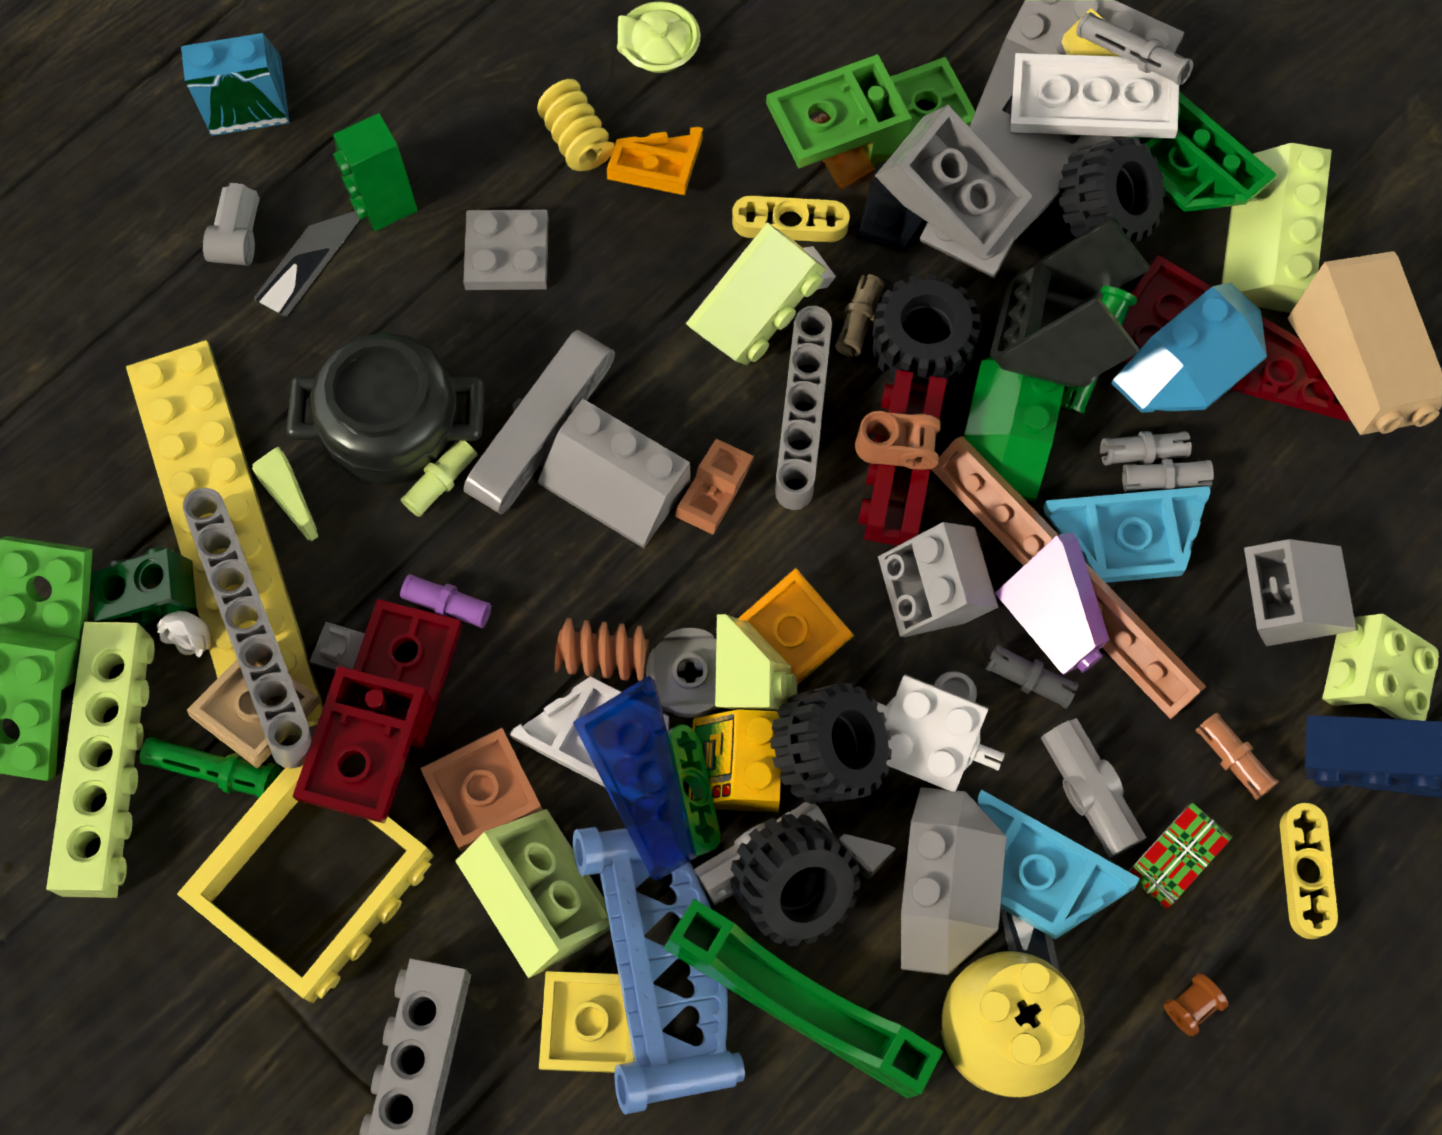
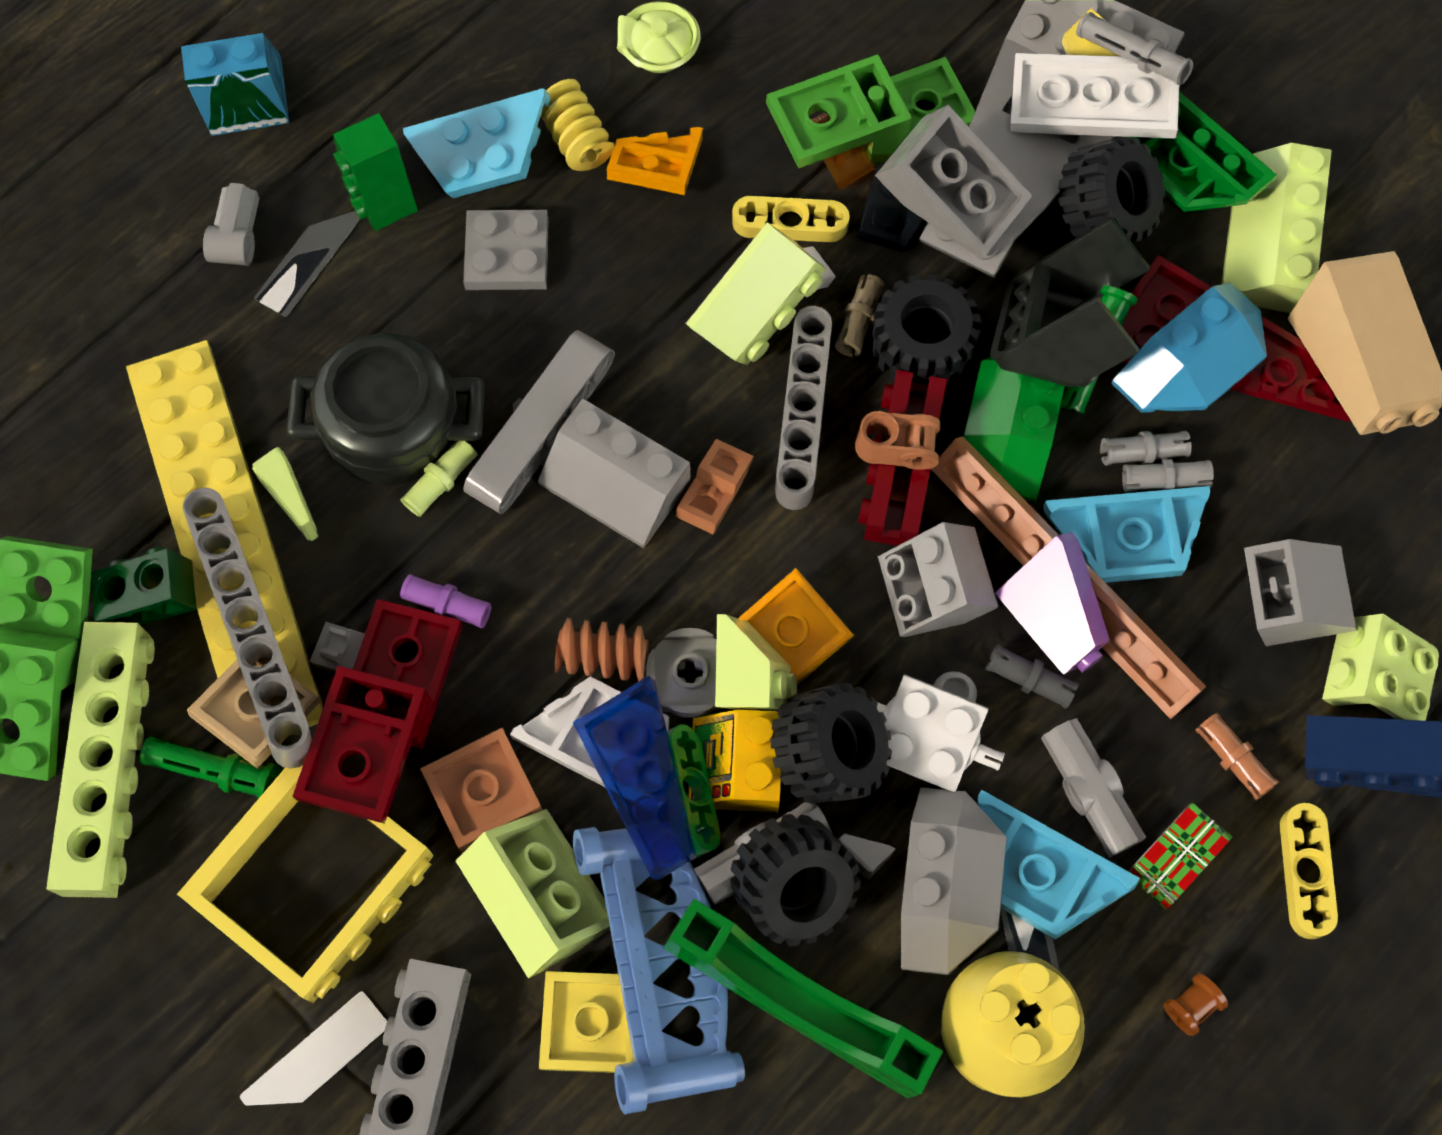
white plate [157,611,211,657] -> none
none -> white sticker [240,991,387,1106]
none -> medium azure wing [403,88,550,198]

